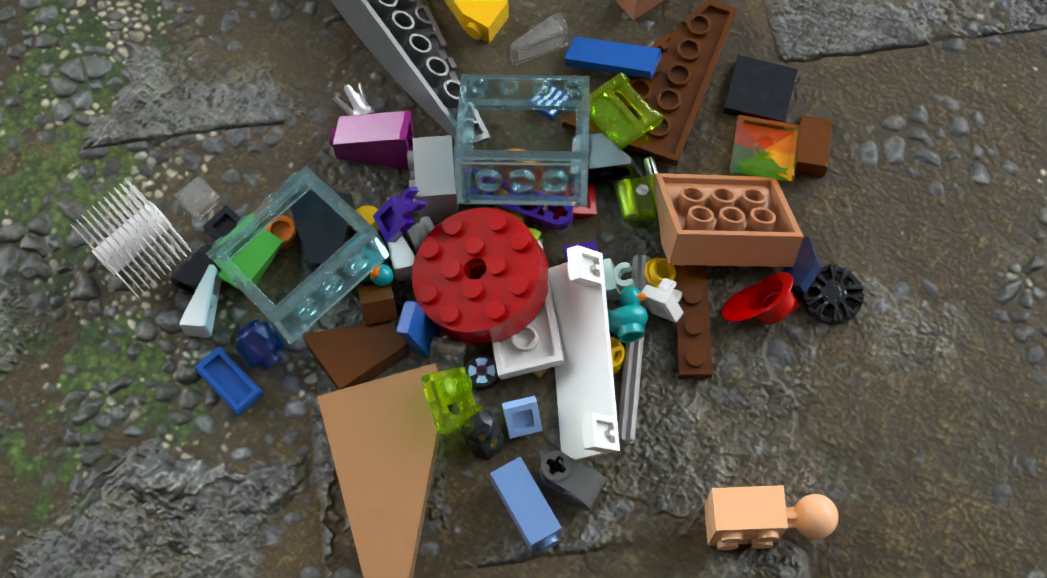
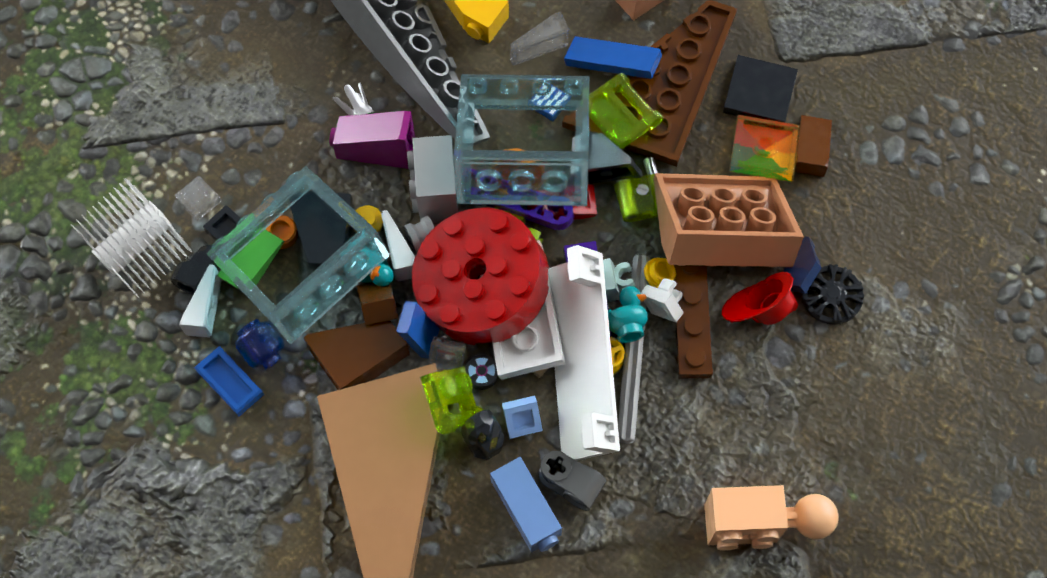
dark purple plate [373,187,427,242] -> none

